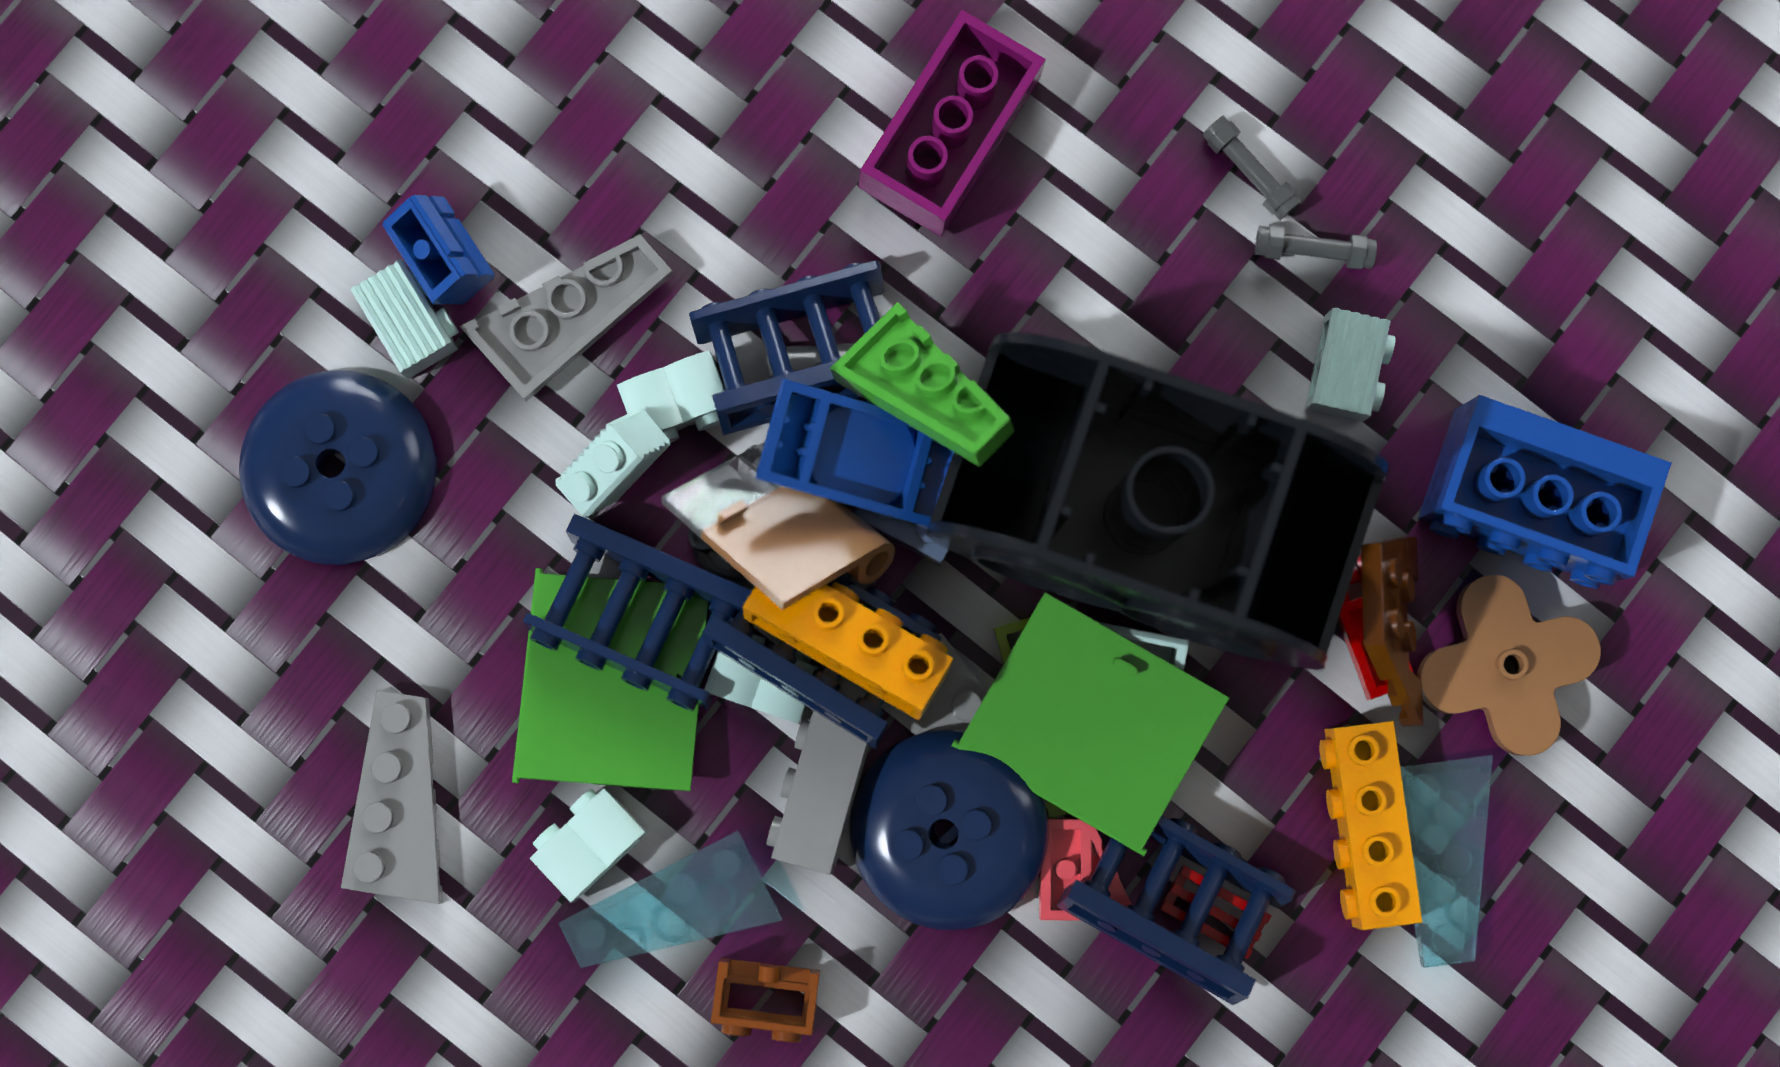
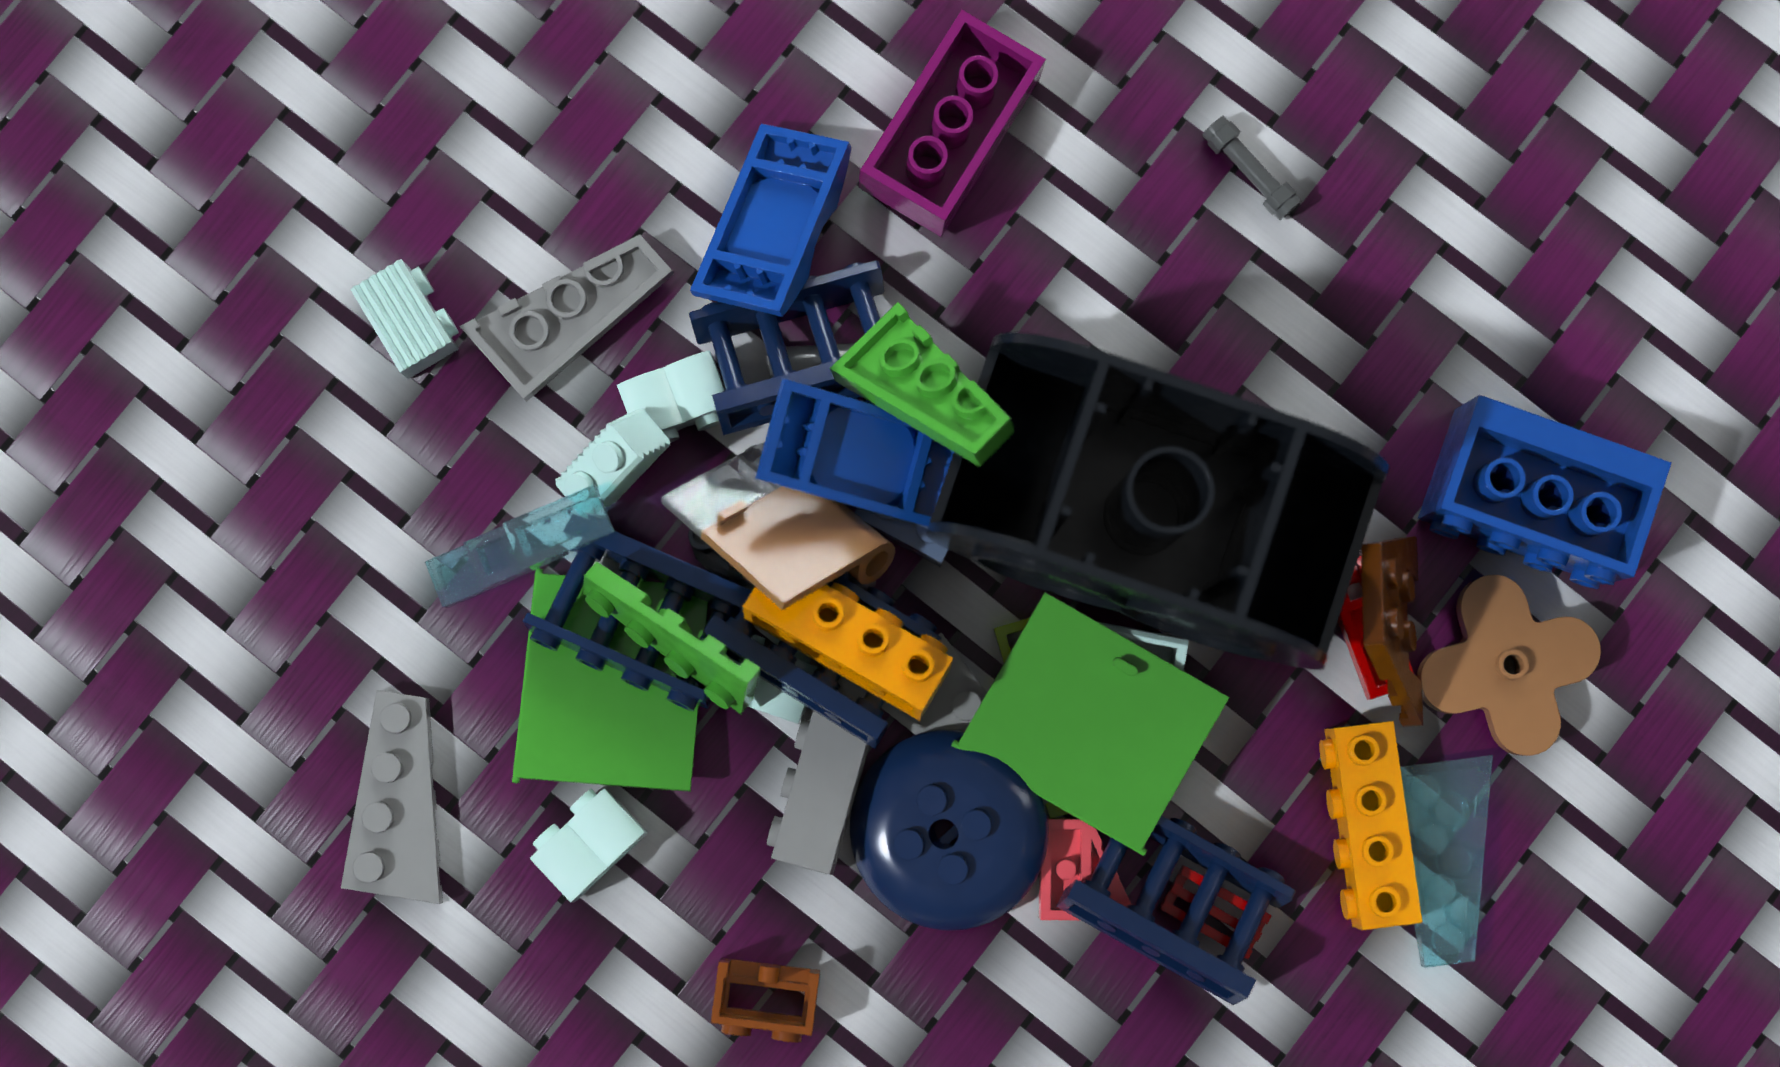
dark blue brick [239,370,437,565] -> none
blue brick [382,195,495,304] -> none
clear light blue wing [558,830,783,968] -> none
dark grey bar [1255,224,1377,270] -> none
light aqua brick [1305,308,1395,422] -> none
none -> clear light blue slope [425,485,615,607]
none -> bright green wing [583,562,761,714]
none -> blue slope [690,124,852,317]

